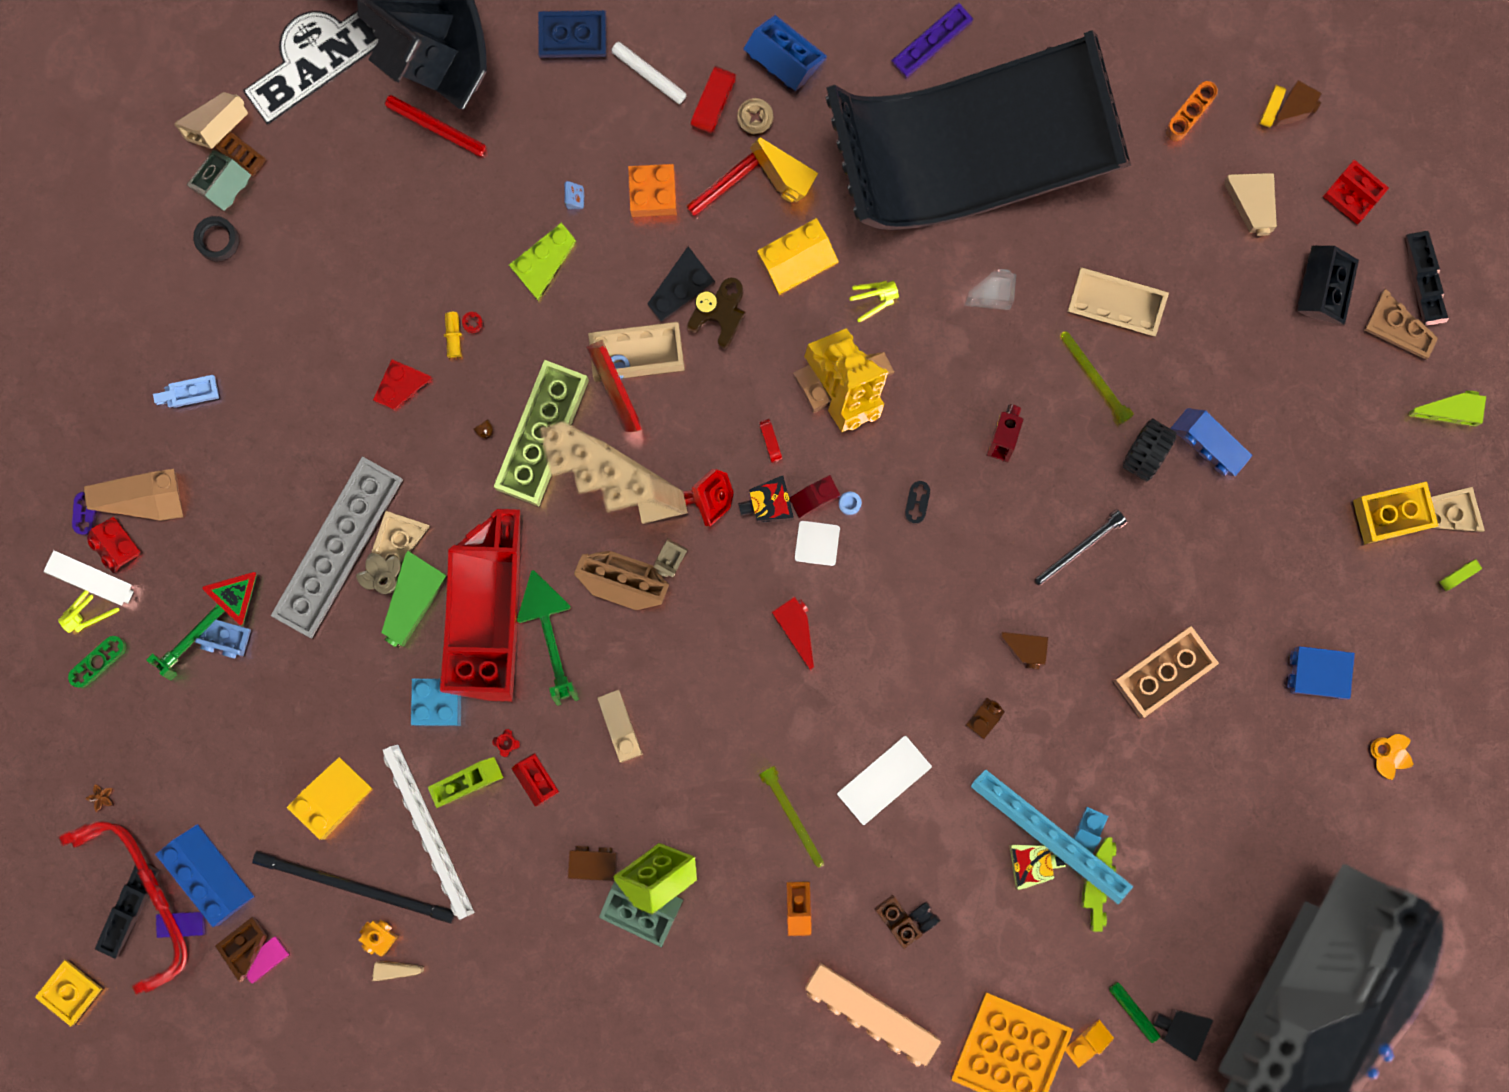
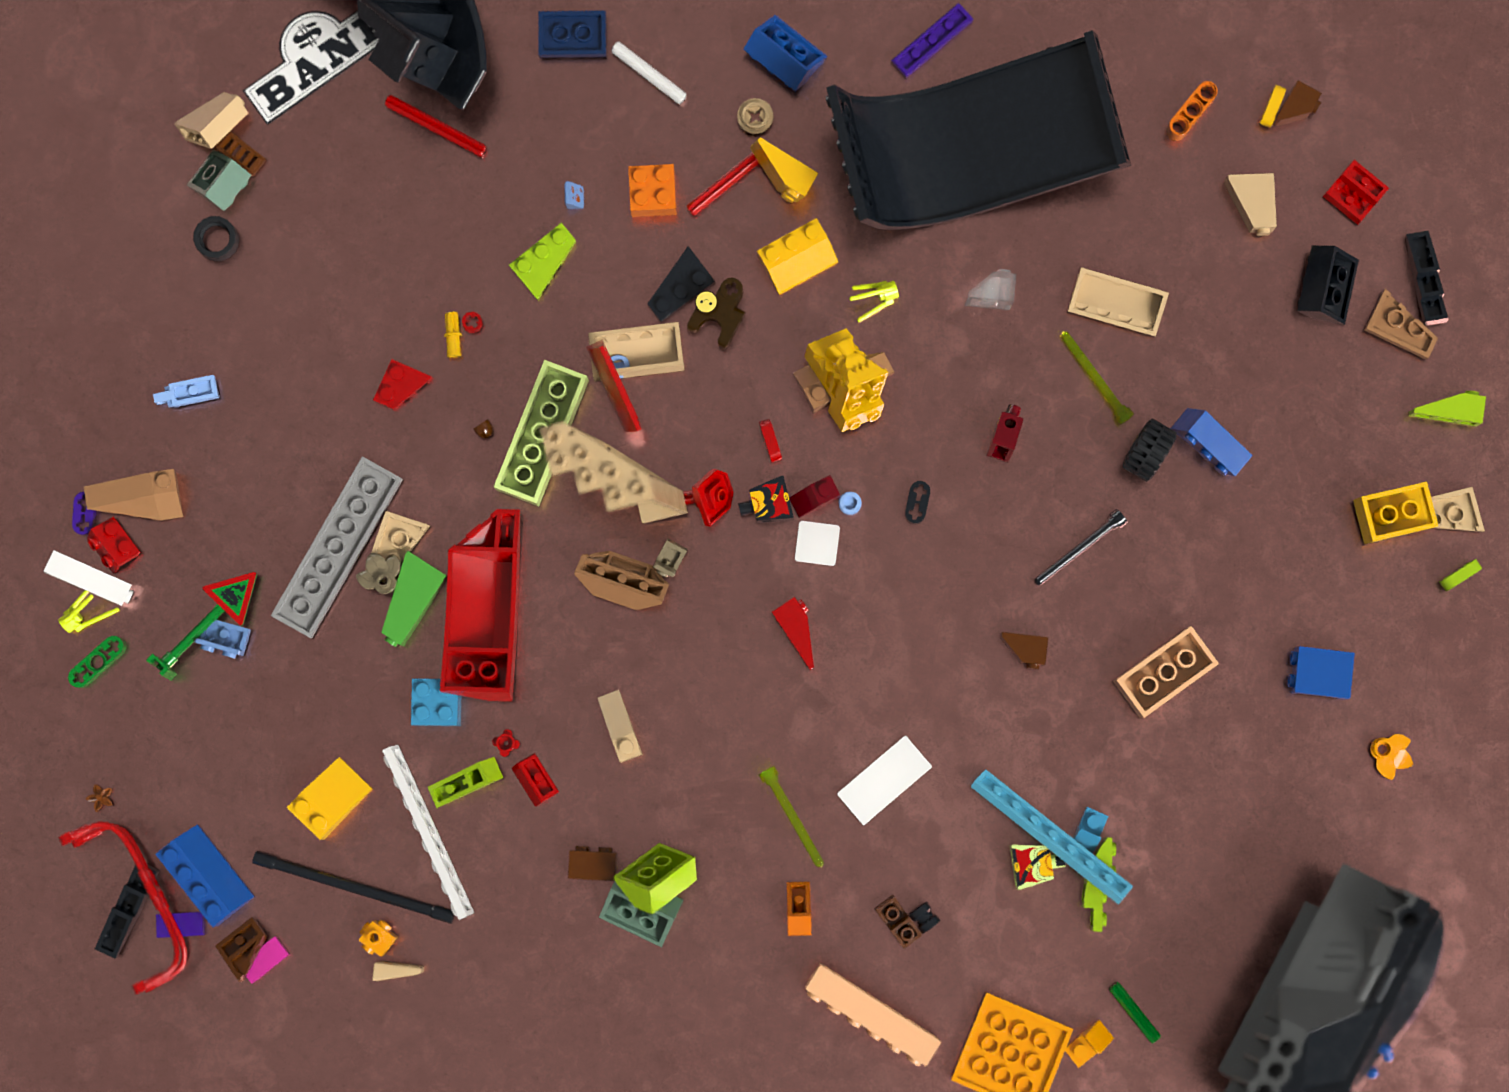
yellow plate [35,960,103,1026] -> none
green piece [517,570,579,706] -> none
red beam [690,66,736,134] -> none
reddish brown bracket [966,698,1005,739] -> none
black torso [1153,1009,1214,1062] -> none

